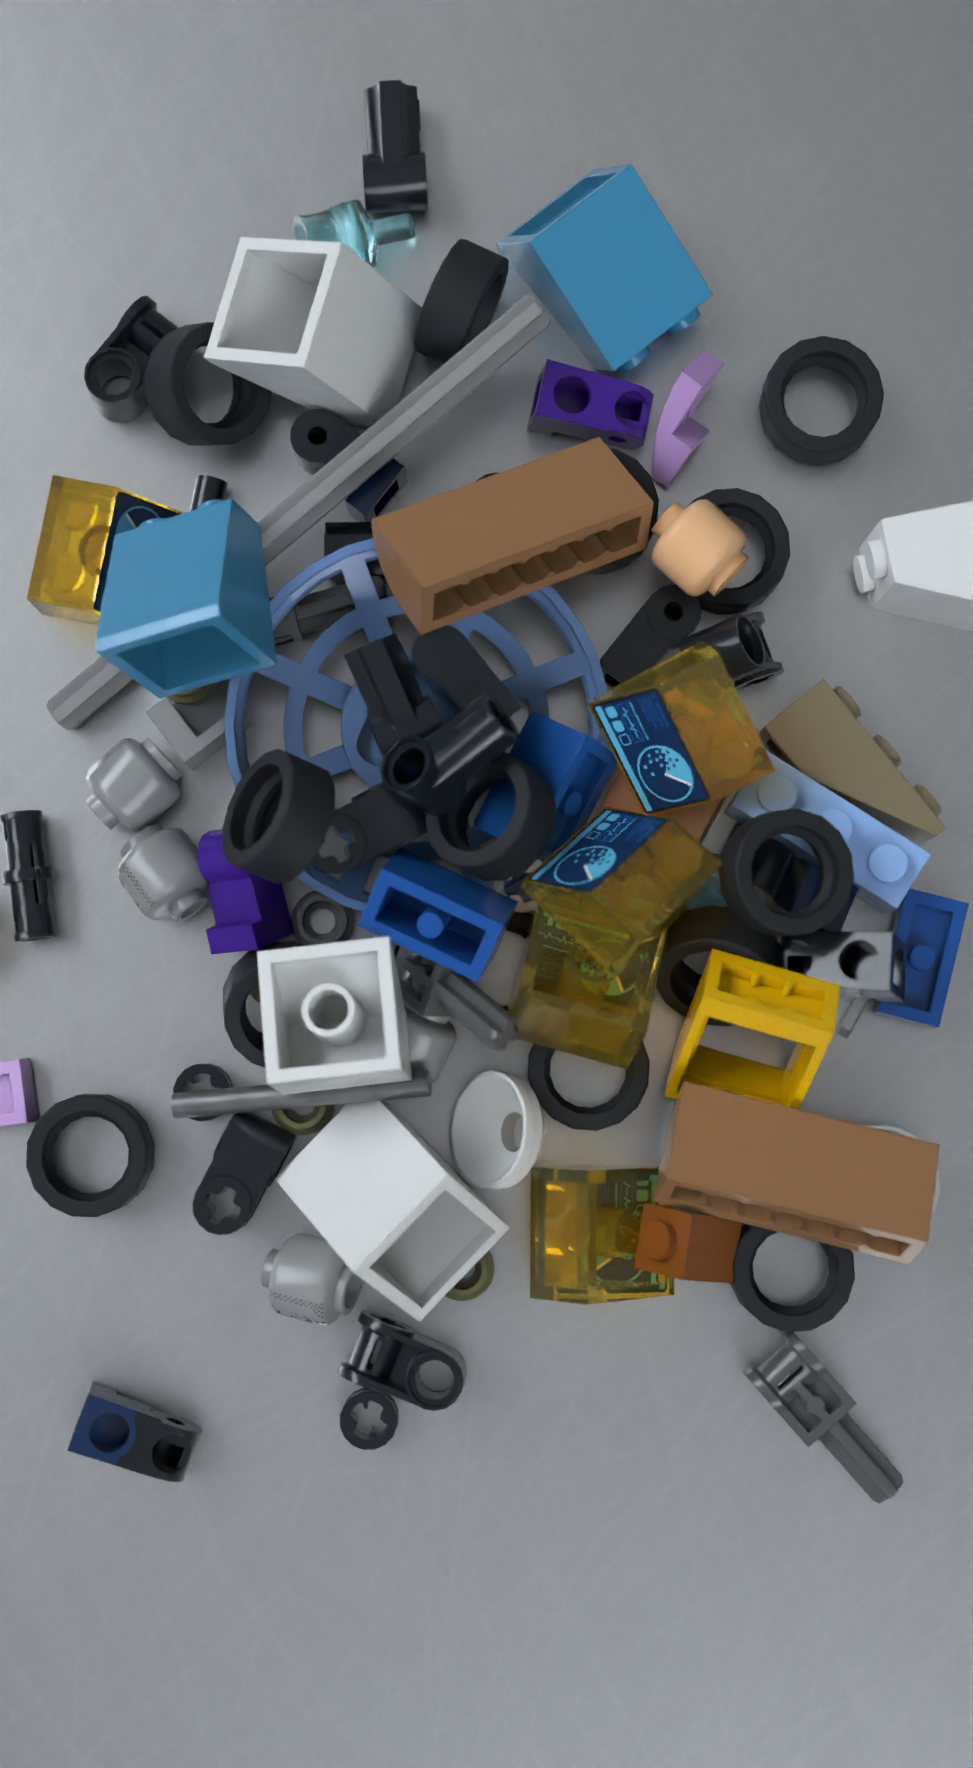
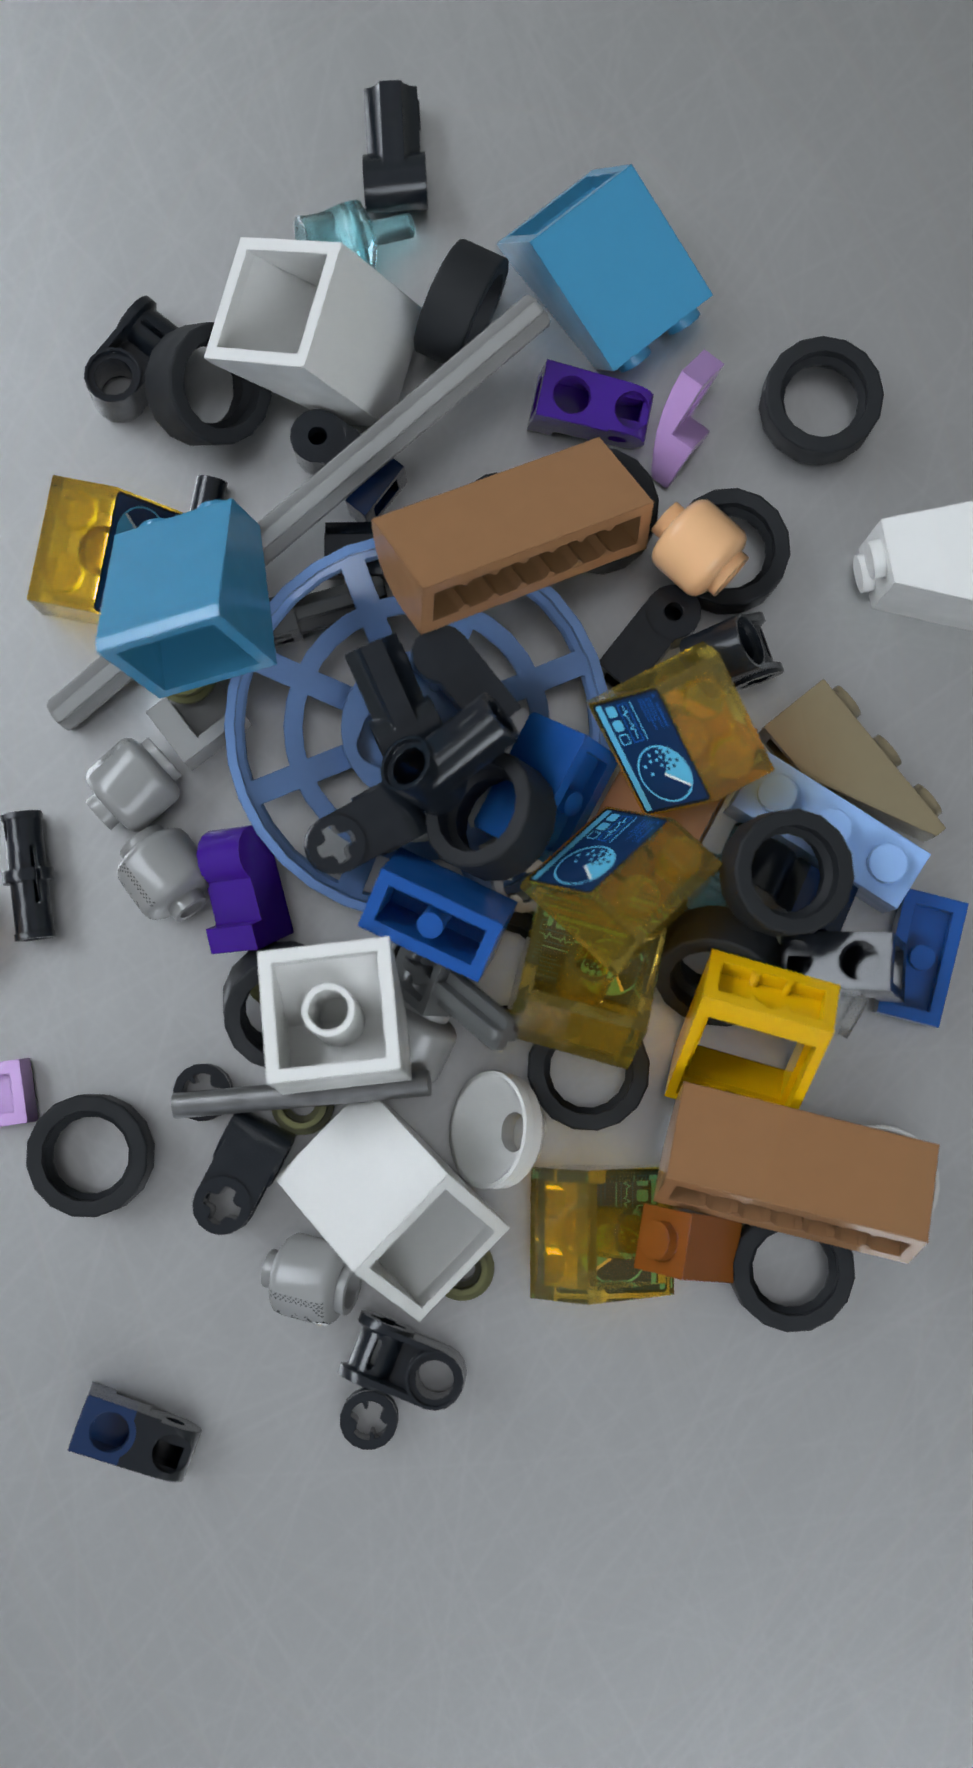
black tyre [222,749,335,884] -> none
dark grey plate [291,891,355,946] -> none
dark grey connector [743,1332,904,1503] -> none

